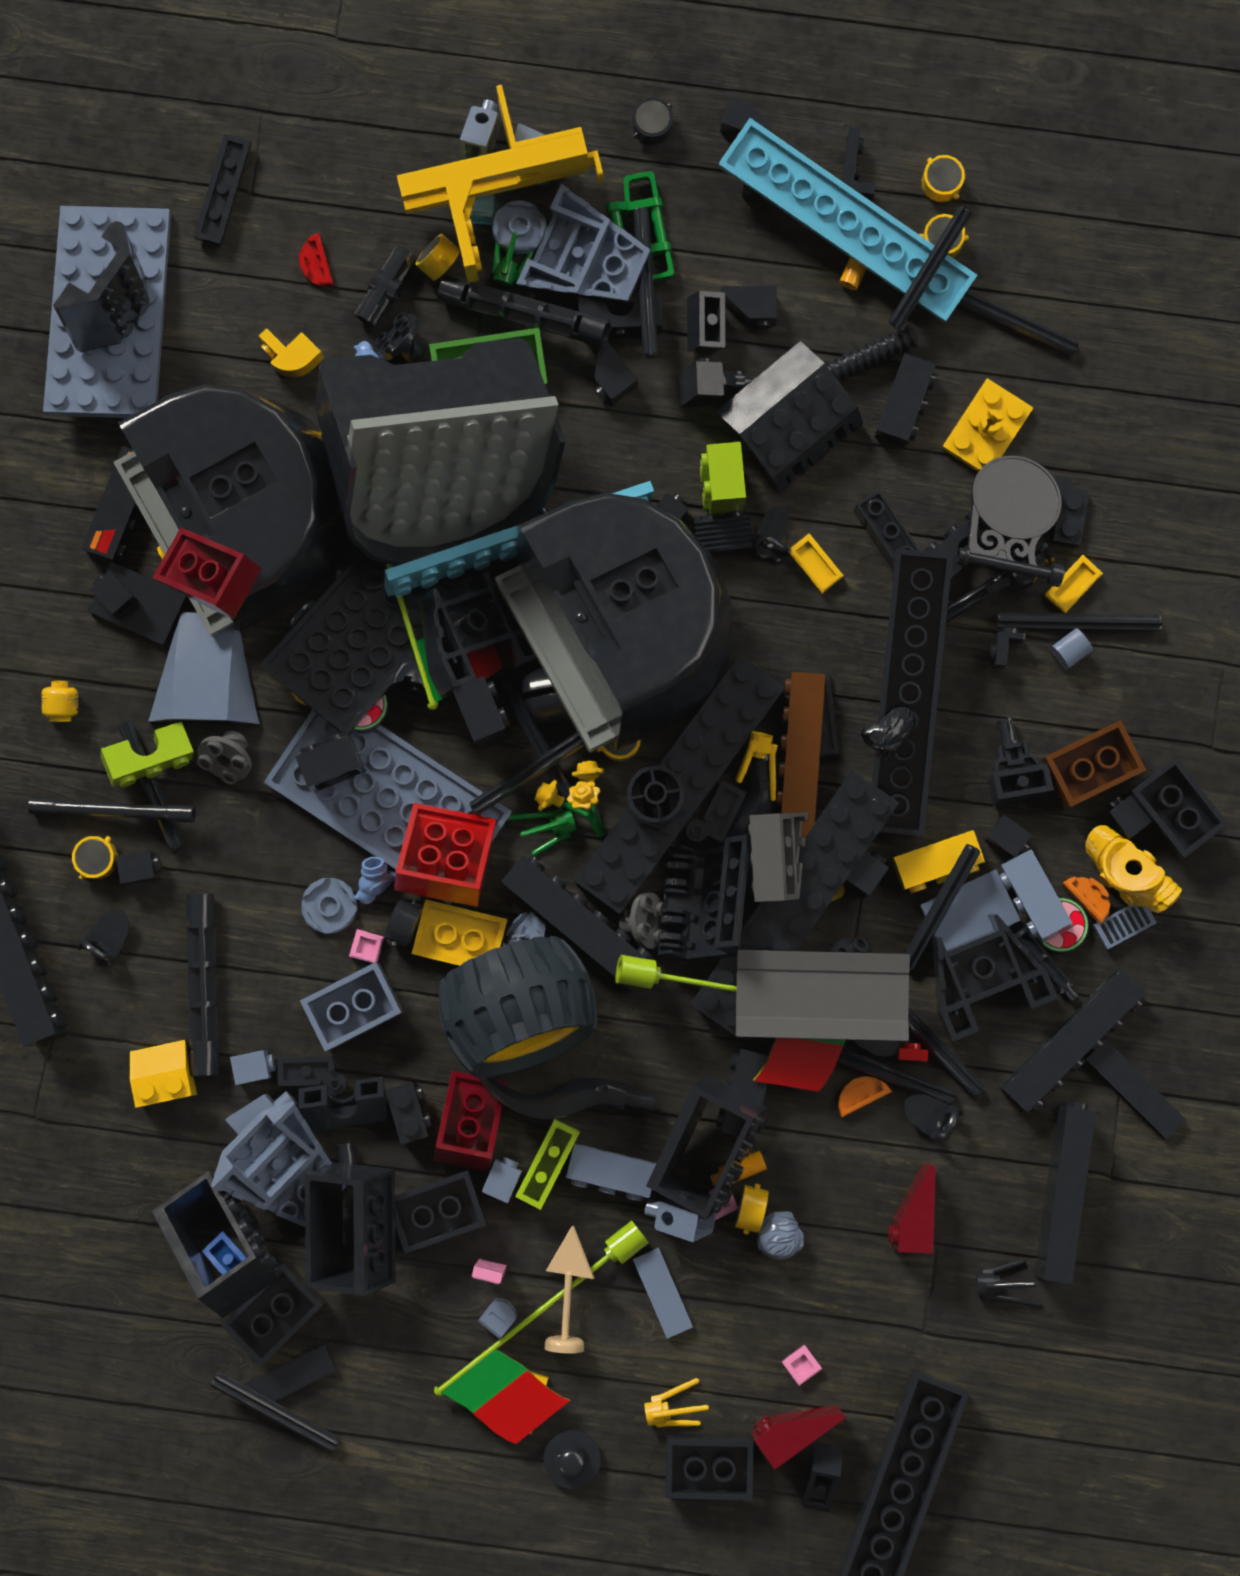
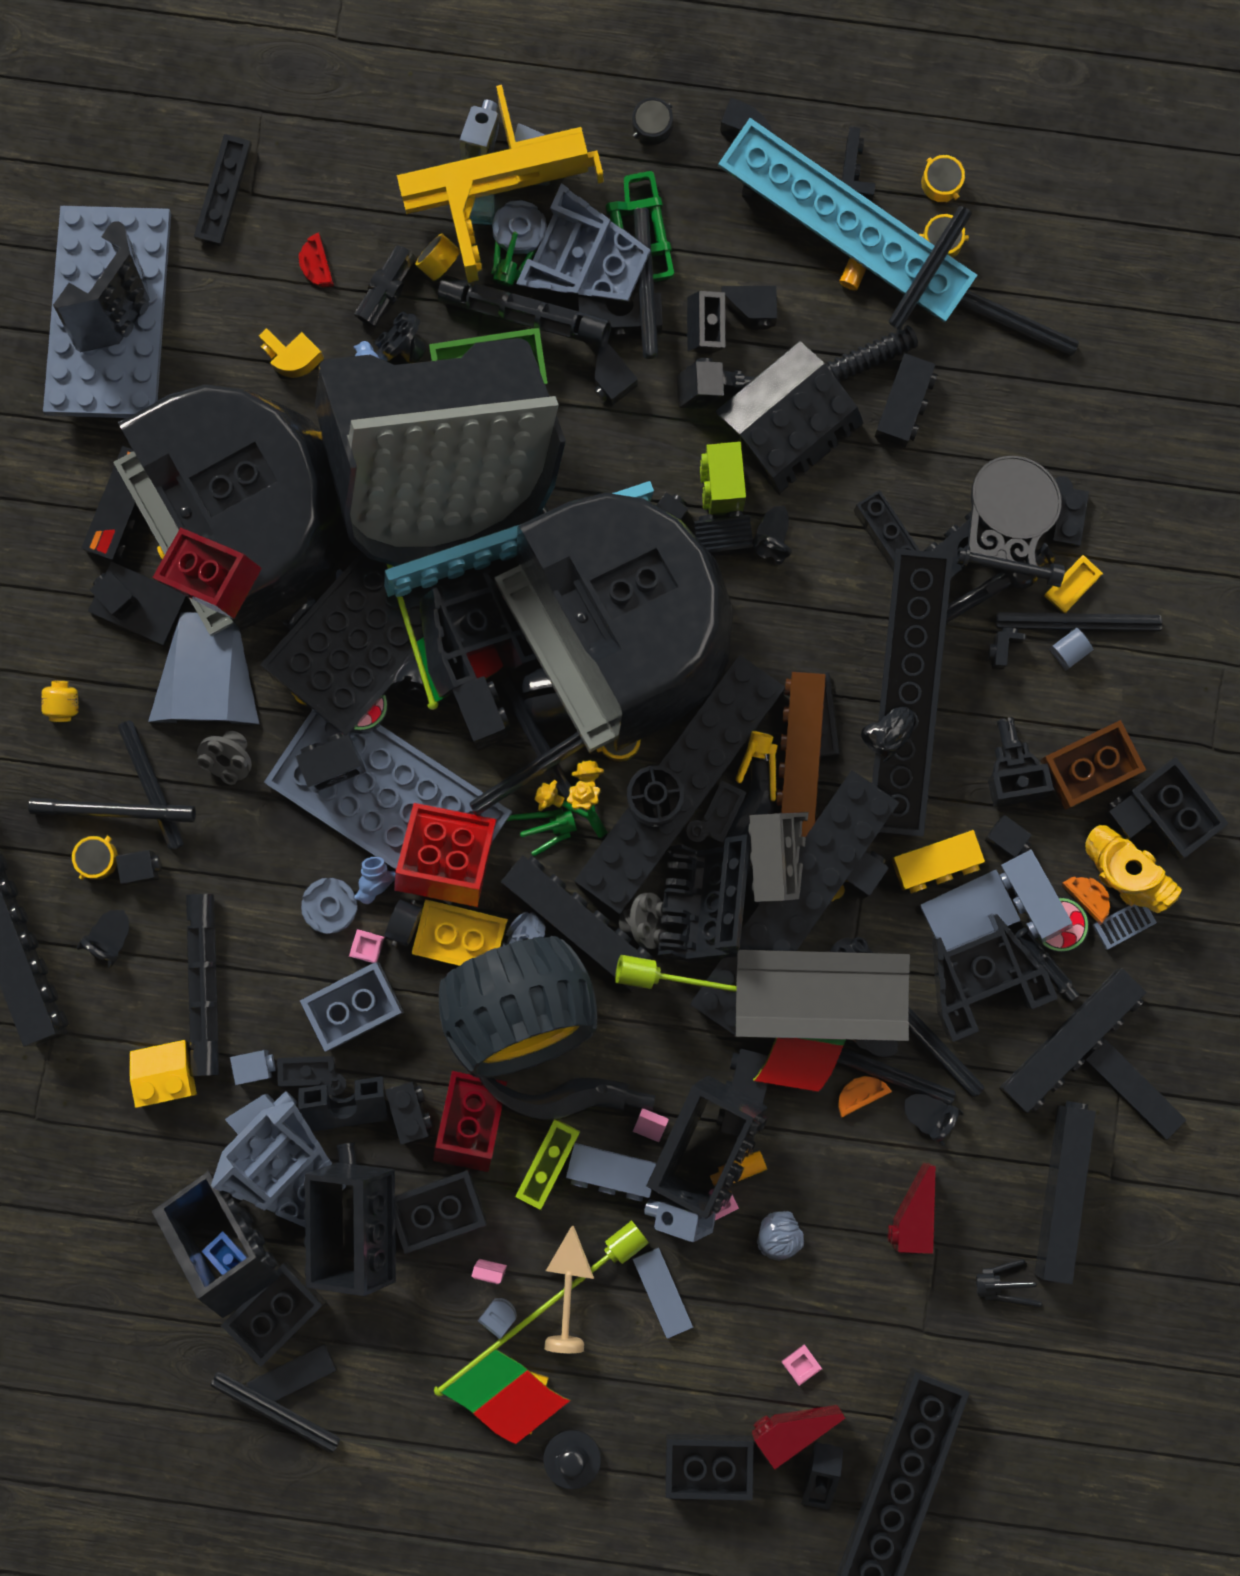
lime arch [100,722,194,788] -> none
sand blue brick [482,1157,522,1203] -> none
yellow plant [644,1378,709,1428] -> none
yellow piece [735,1184,769,1234] -> none
yellow tile [790,534,844,595] -> none
red plate [896,1043,928,1061] -> none
black axle [905,844,980,970] -> none
yellow plate [941,378,1033,472] -> none
none -> bright pink tile [633,1108,669,1142]

